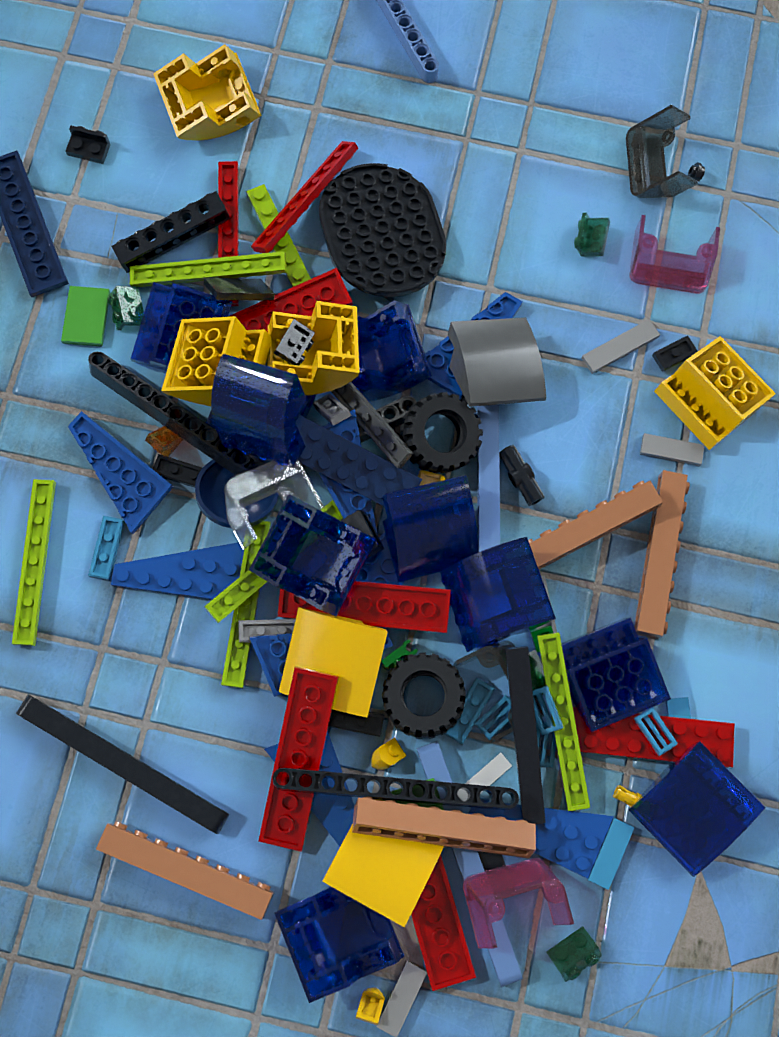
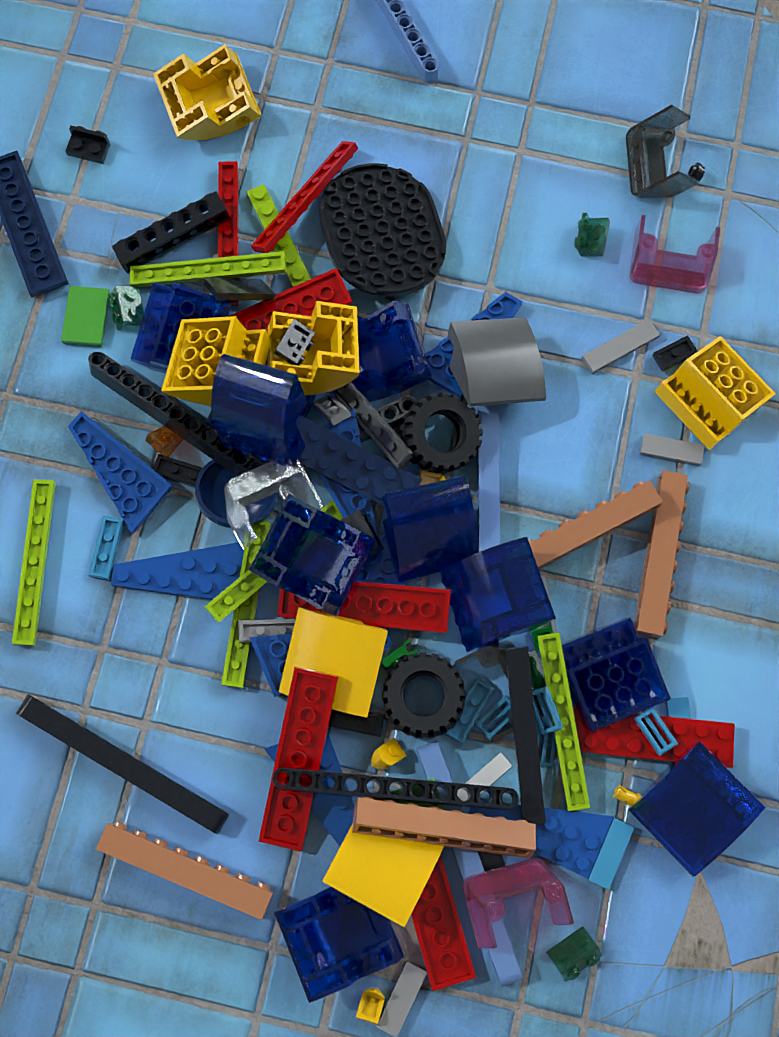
black piece [499,445,545,506] -> none

